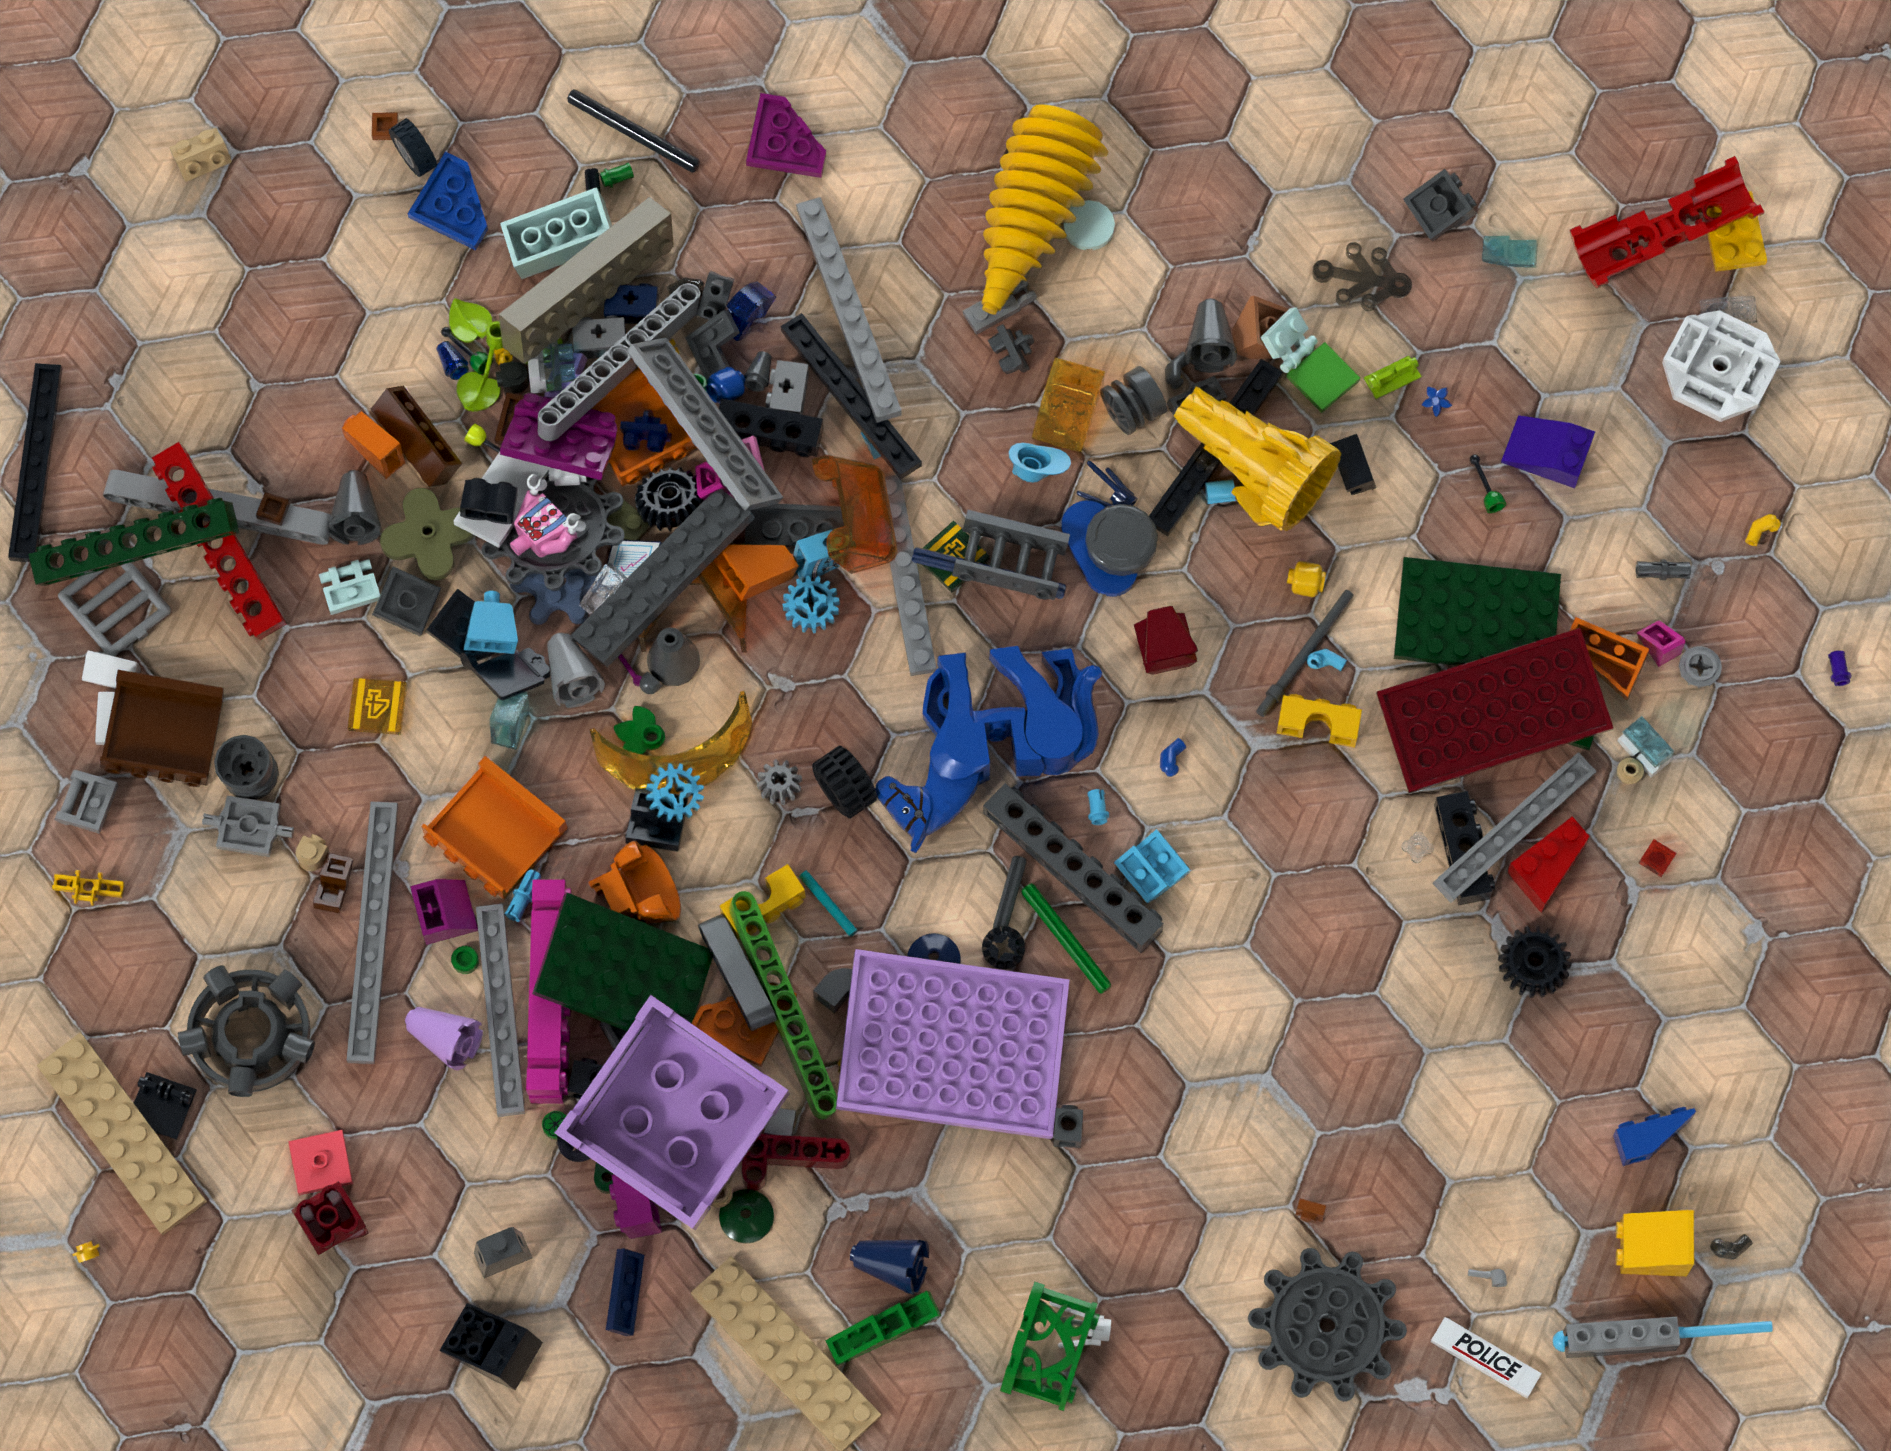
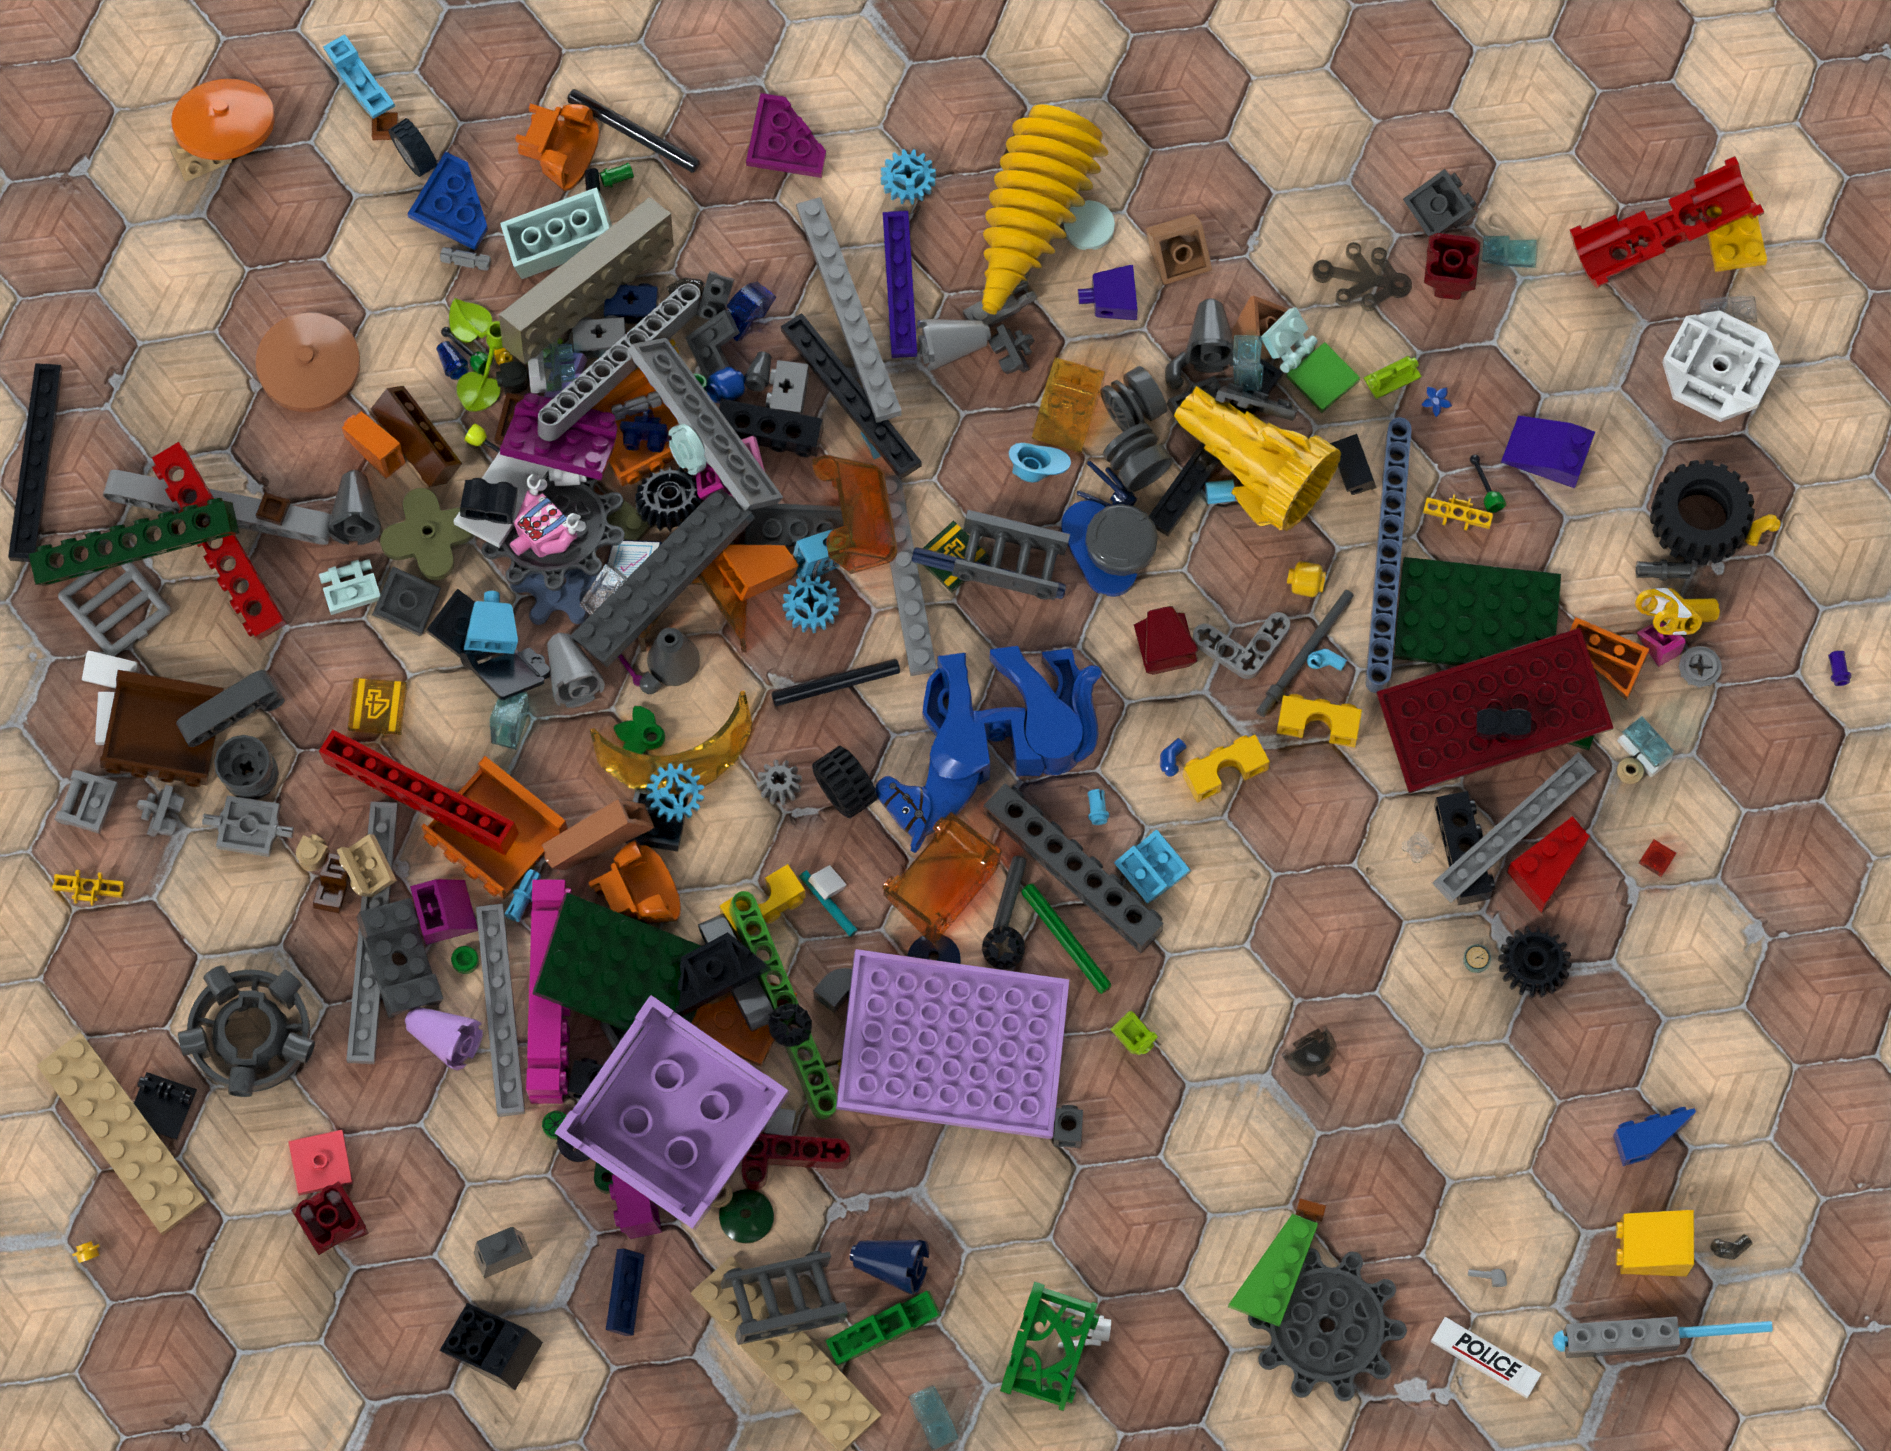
none -> light grey hips [137,785,185,837]
none -> orange dish [171,79,275,160]
none -> dark grey beam [176,670,285,747]
none -> nougat dish [256,312,360,412]
none -> red brick [319,729,519,856]
none -> medium azure slope [323,34,395,119]
none -> tan bracket [337,834,397,897]
none -> dark grey piece [356,898,443,1018]
none -> light grey axle [440,247,491,271]
none -> orange piece [515,103,599,191]
none -> nougat slope [542,799,655,870]
none -> light grey axle [611,391,662,420]
none -> light aqua tile [668,424,707,475]
none -> black wing [675,932,771,1017]
none -> dark grey fence [721,1251,848,1345]
none -> black gear [768,1003,812,1047]
none -> black axle [771,659,900,706]
none -> white tile [808,865,847,900]
none -> medium azure gear [880,149,936,205]
none -> clear orange windscreen [882,812,1002,944]
none -> dark purple plate [883,211,917,358]
none -> clear light blue slope [908,1385,959,1450]
none -> light grey cone [917,319,991,371]
none -> dark purple torso [1078,265,1138,320]
none -> dark grey wheel [1103,423,1173,492]
none -> lime bracket [1110,1011,1158,1055]
none -> medium nougat slope [1145,214,1212,285]
none -> yellow arch [1183,735,1270,803]
none -> light grey beam [1193,612,1290,679]
none -> dark grey wing [1215,383,1299,421]
none -> bright green wing [1228,1214,1318,1327]
none -> clear light blue slope [1233,335,1264,391]
none -> clear smoke cylinder [1281,1026,1337,1077]
none -> sand blue beam [1365,417,1412,693]
none -> yellow piece [1423,494,1493,531]
none -> dark red piece [1424,233,1481,300]
none -> tile [1463,944,1491,973]
none -> black brick [1476,709,1531,740]
none -> yellow connector [1635,588,1720,635]
none -> black tyre [1650,460,1755,565]

